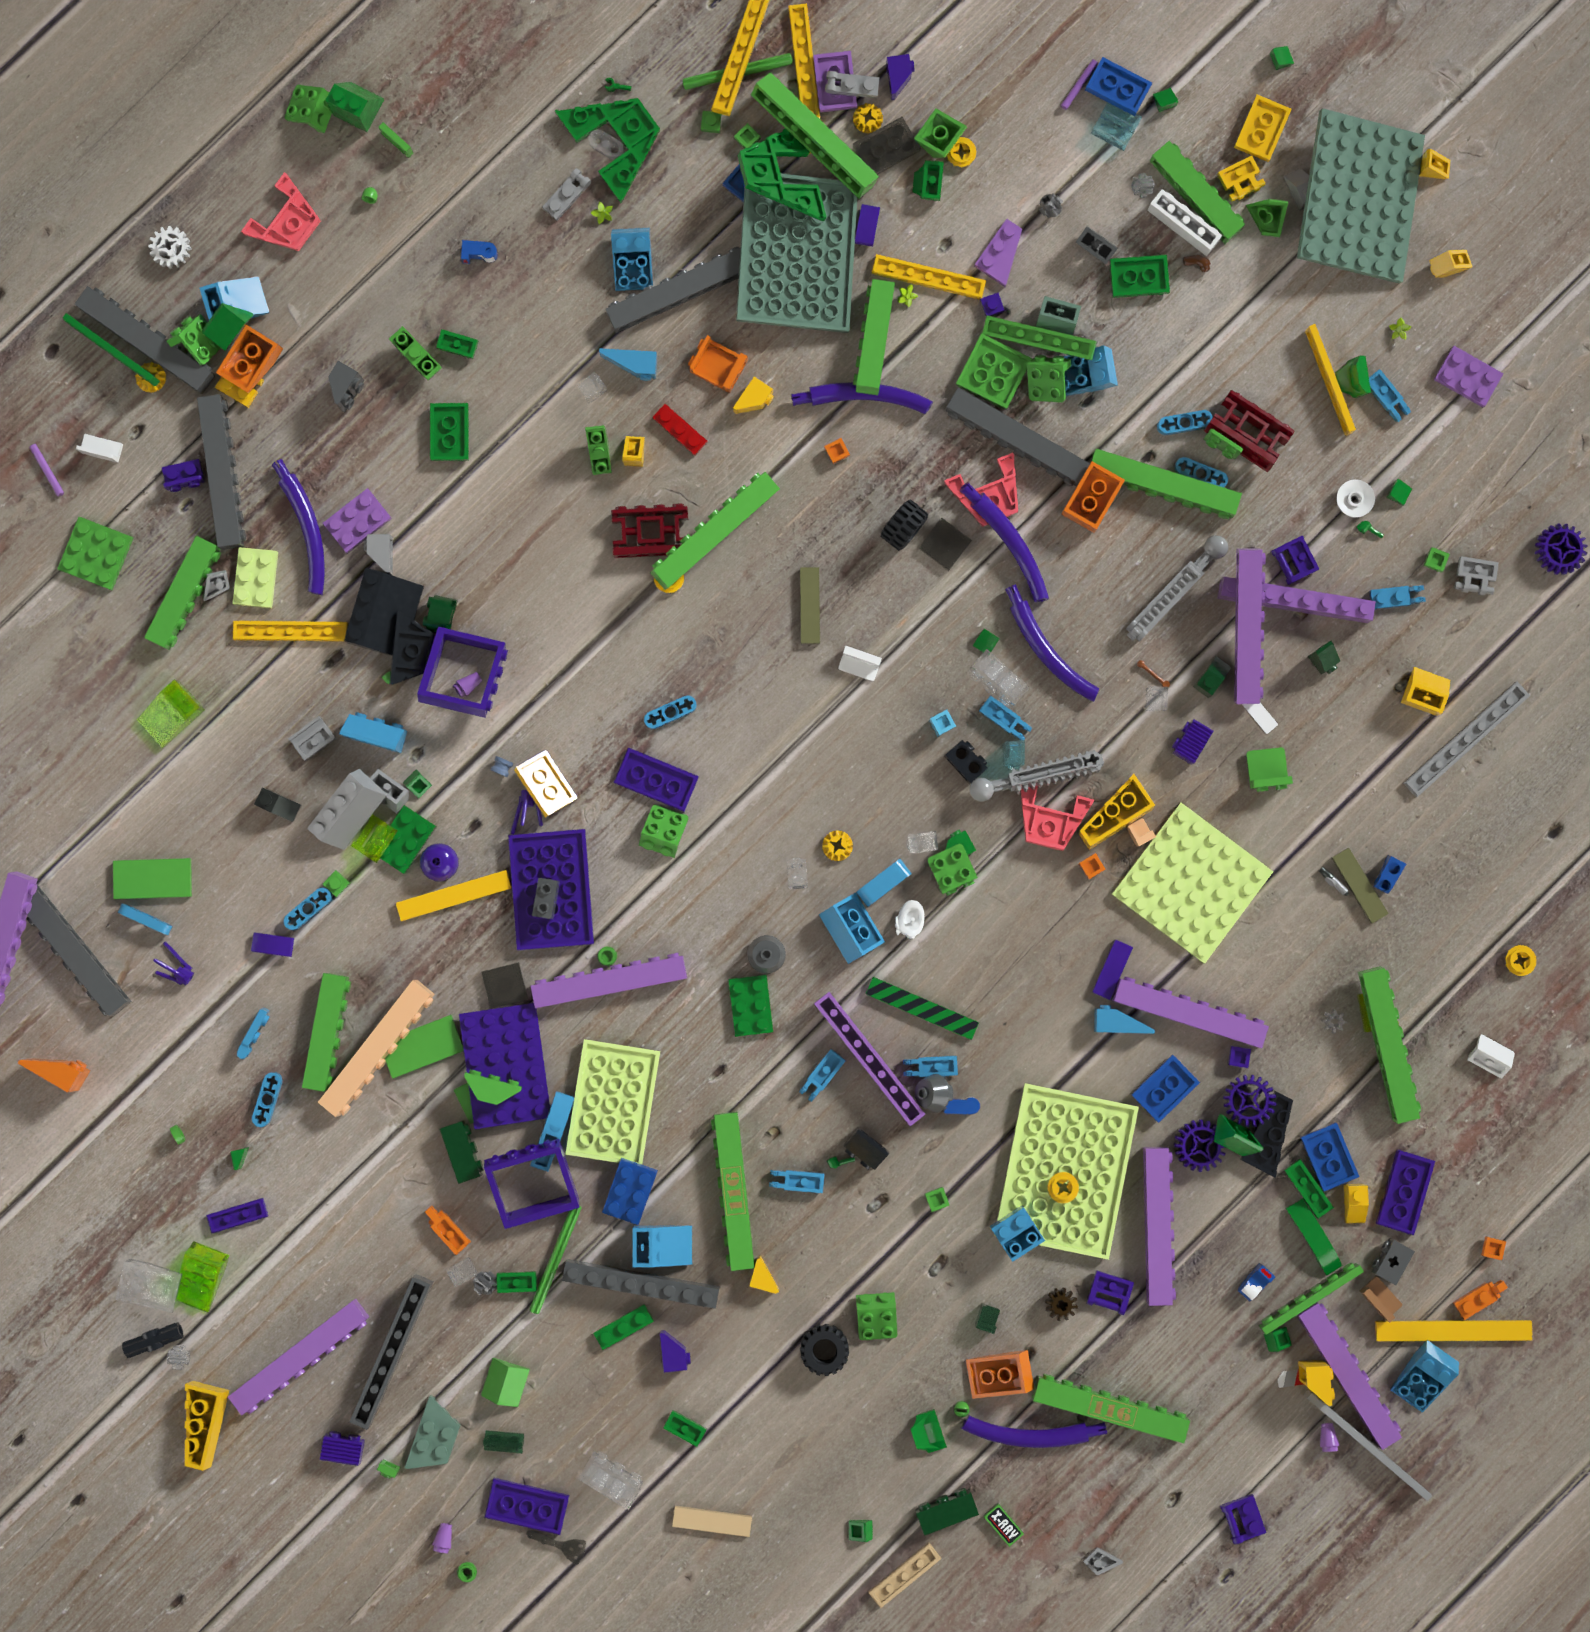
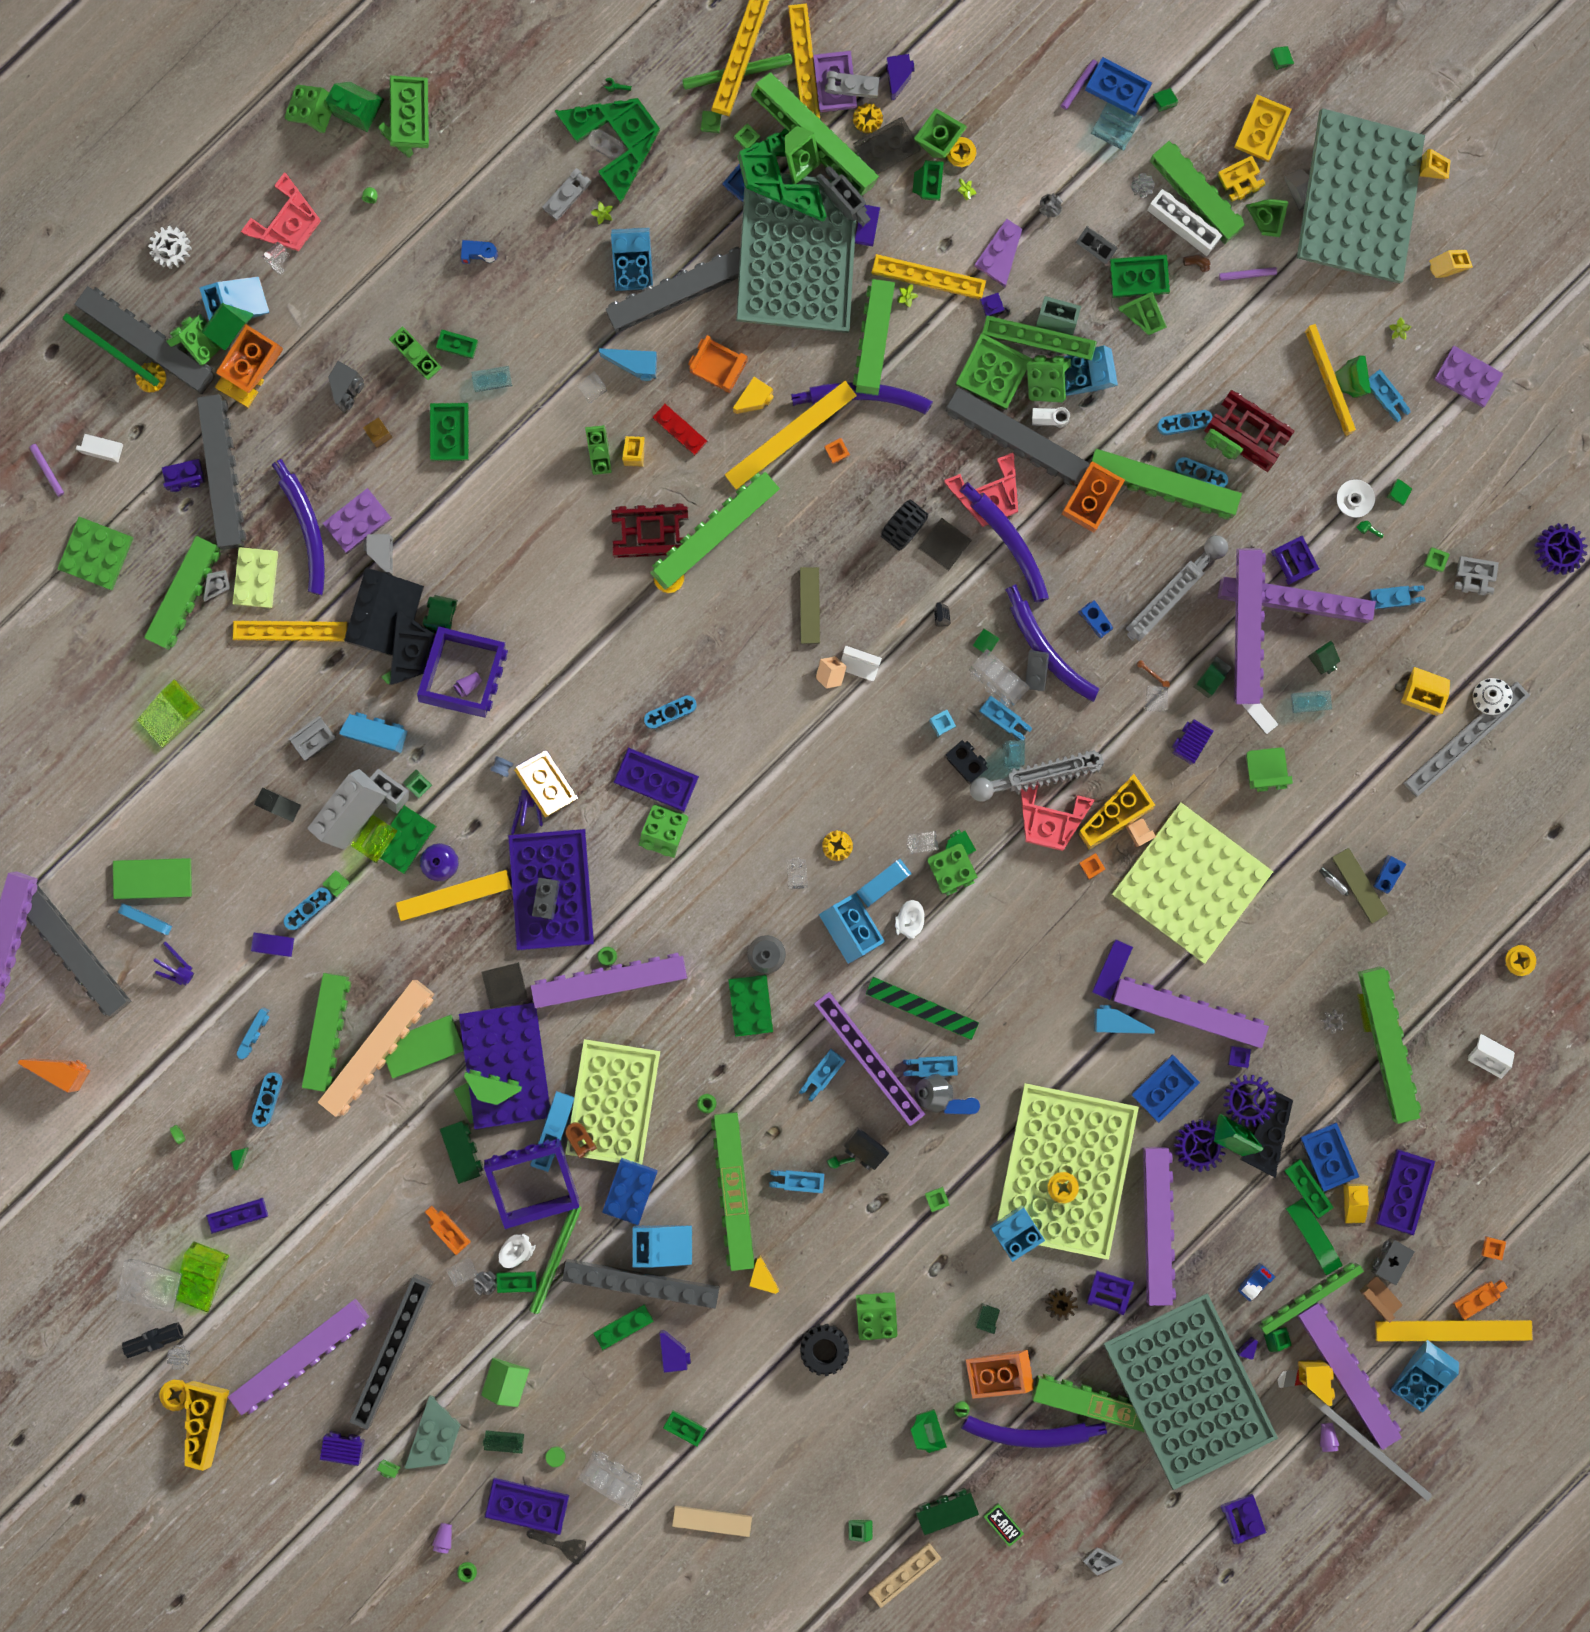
none -> yellow gear [160,1379,186,1411]
none -> clear panel [262,241,290,276]
none -> pearl gold brick [363,417,393,448]
none -> bright green tile [389,75,429,148]
none -> clear light blue plate [471,366,512,392]
none -> white hat [499,1234,536,1268]
none -> bright green tile [546,1446,566,1467]
none -> dark orange plate [566,1122,597,1159]
none -> bright green plate [697,1094,717,1113]
none -> yellow tile [724,381,857,489]
none -> bright green slope [785,126,821,184]
none -> dark grey hinge [816,167,871,227]
none -> light nougat panel [816,656,847,688]
none -> black slope [934,602,951,627]
none -> lime plant [957,178,977,200]
none -> dark grey plate [1025,650,1049,691]
none -> white piece [1032,407,1070,428]
none -> blue leg [1078,600,1113,638]
none -> sand green plate [1103,1293,1278,1490]
none -> bright green wing [1118,292,1167,335]
none -> medium lavender bar [1219,267,1277,281]
none -> dark purple slope [1236,1337,1258,1359]
none -> clear light blue plate [1291,690,1332,713]
none -> white dish [1473,678,1512,715]

